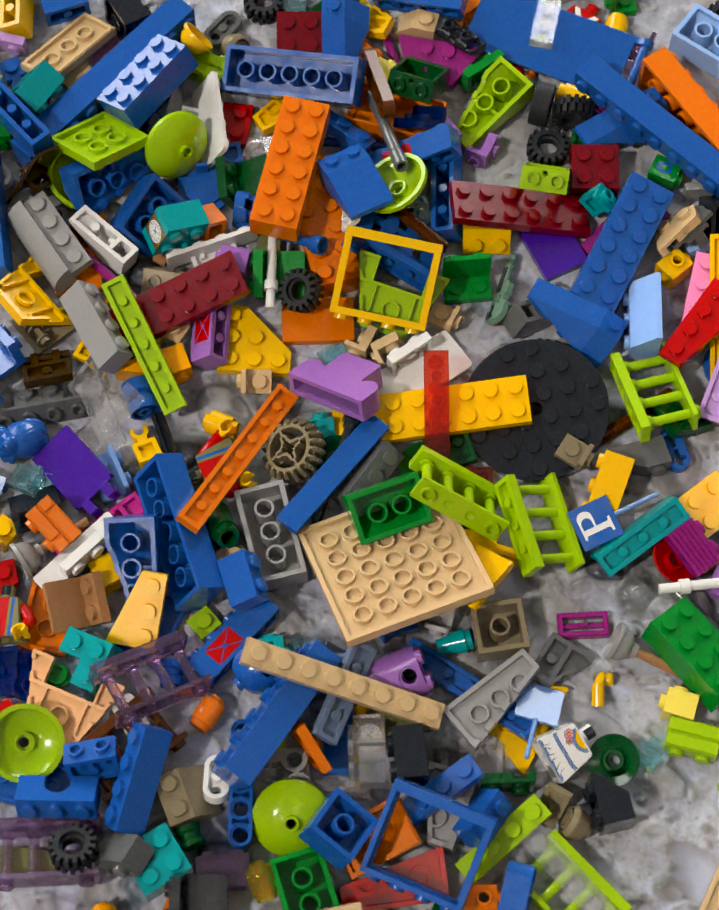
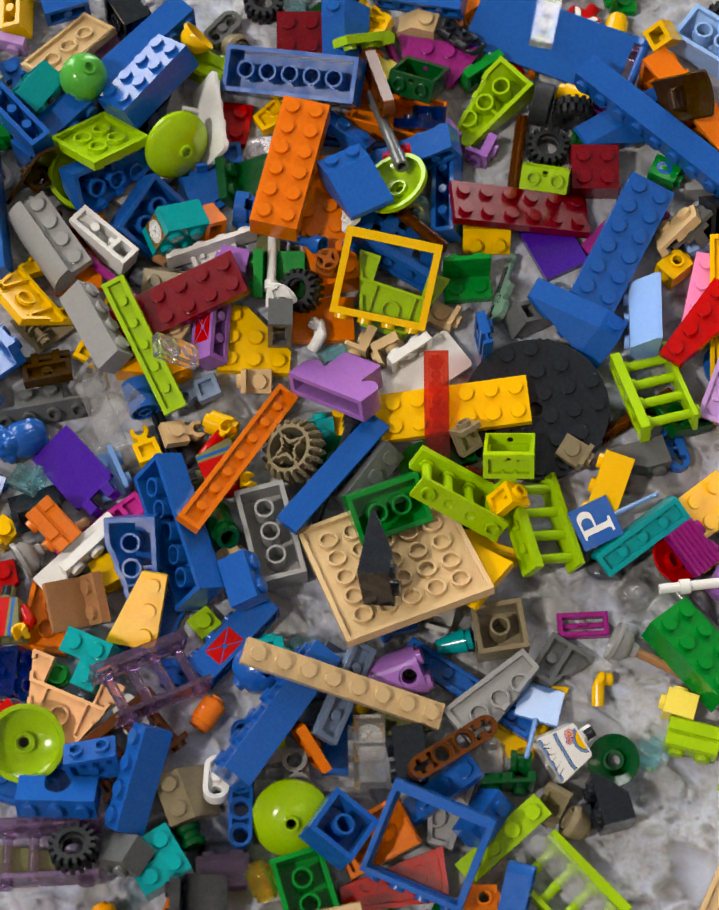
teal bracket [579,182,617,217] -> none
none -> bright green cylinder [59,52,108,102]
none -> clear plate [152,332,200,370]
none -> tan plate [158,419,205,449]
none -> sand blue plate [180,372,224,409]
none -> white tile [266,282,298,304]
none -> dark grey brick [268,297,293,348]
none -> white arm [307,317,327,354]
none -> dark orange wheel [315,248,339,278]
none -> lime hinge [332,30,395,52]
none -> black slope [357,510,402,606]
none -> reddish brown beam [407,715,498,781]
none -> dark tan bracket [448,418,484,458]
none -> blue plate [473,311,494,362]
none -> lime window [483,433,535,479]
none -> yellow bracket [486,480,530,518]
none -> reddish brown axle [507,114,528,188]
none -> dark green wheel [510,750,532,777]
none -> yellow brick [642,19,682,52]
none -> dark brown shield [652,69,715,122]

